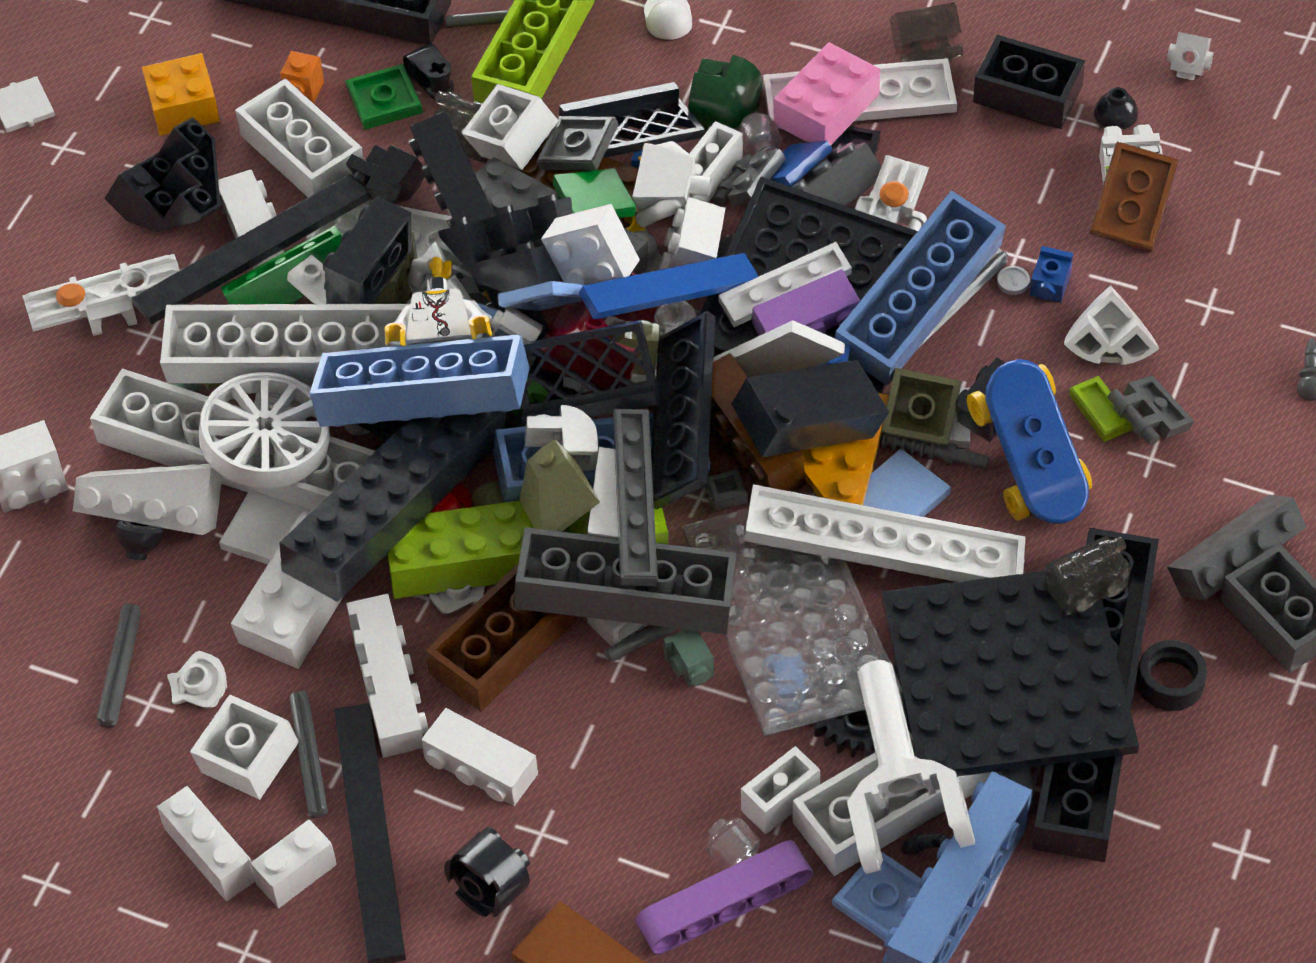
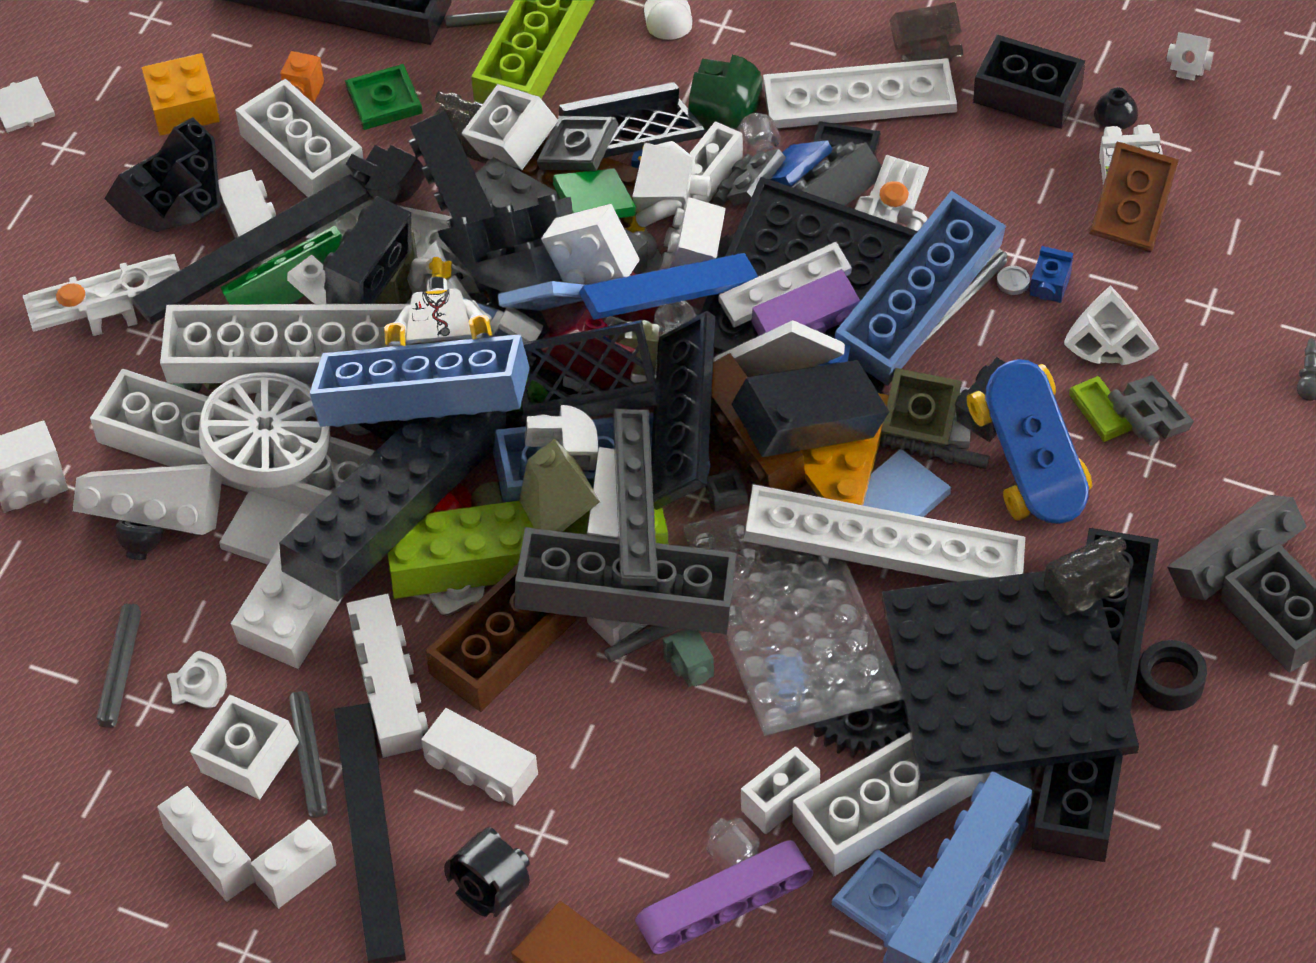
black piece [403,43,454,100] -> none
bright pink brick [773,42,880,145] -> none
white piece [847,660,975,874] -> none
black piece [901,833,947,855] -> none

